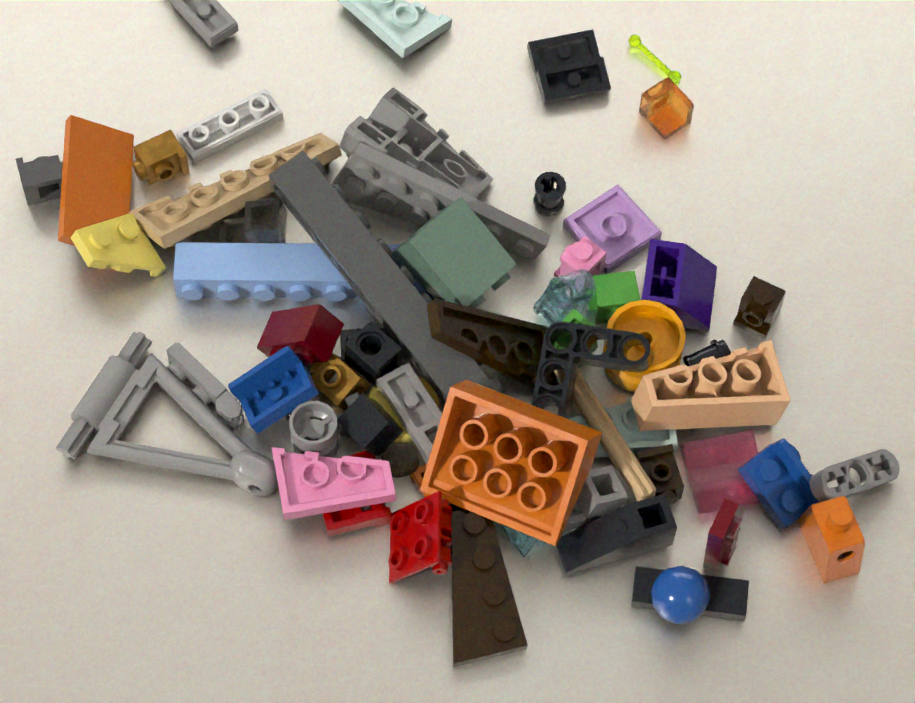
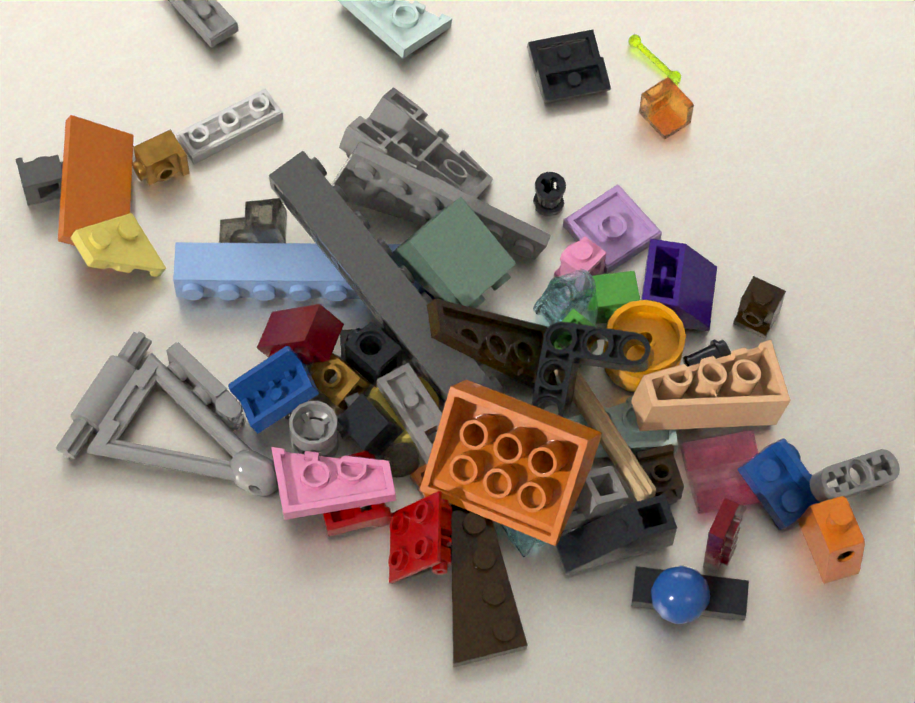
tan wing [128,133,342,249] -> none

